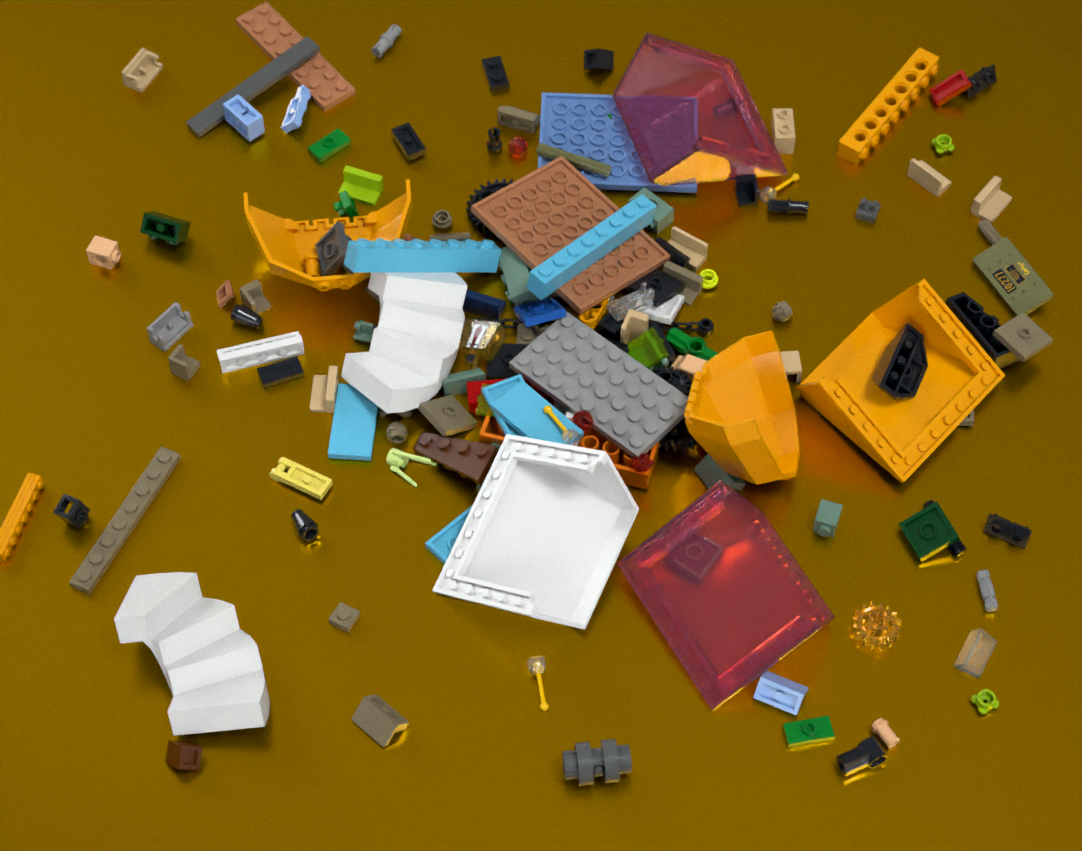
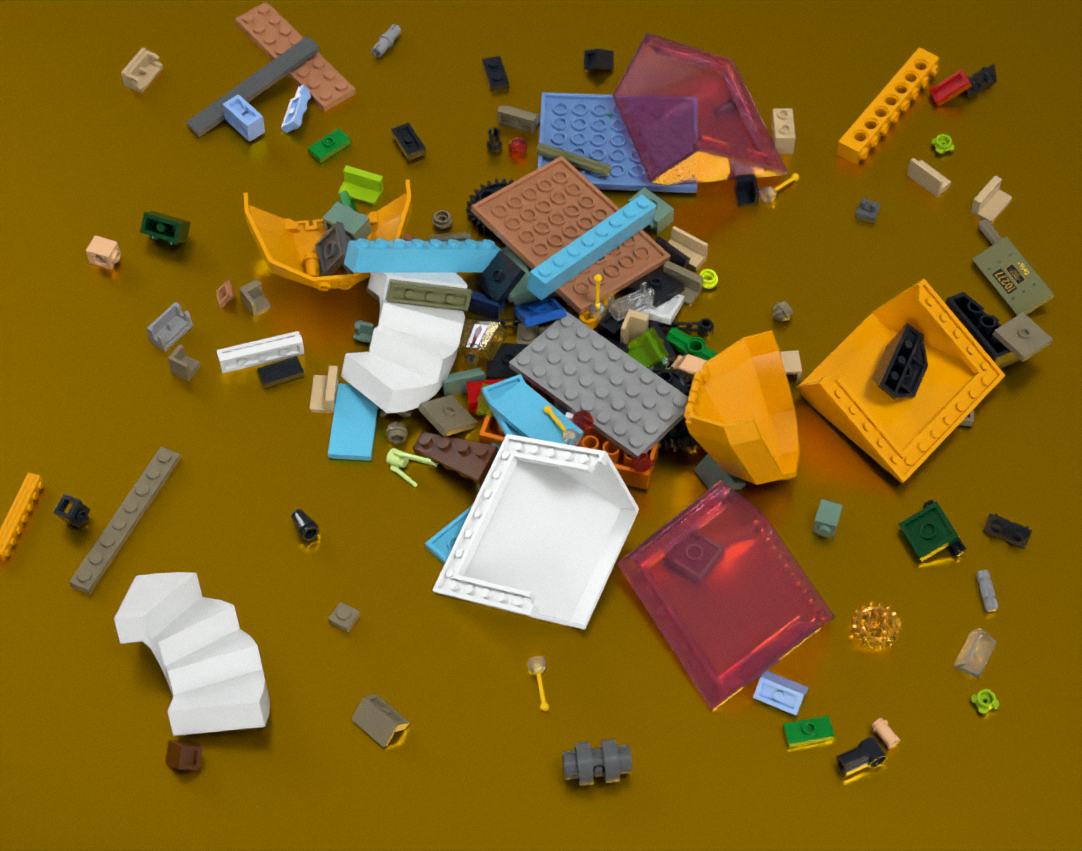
black cone [230,304,263,329] -> none
light yellow plate [269,457,333,500] -> none
black axle [768,198,809,214] -> none
none -> sand green brick [322,202,372,241]
none -> olive tile [385,279,472,311]
none -> black plate [476,250,526,305]
none -> hinge [588,274,605,319]

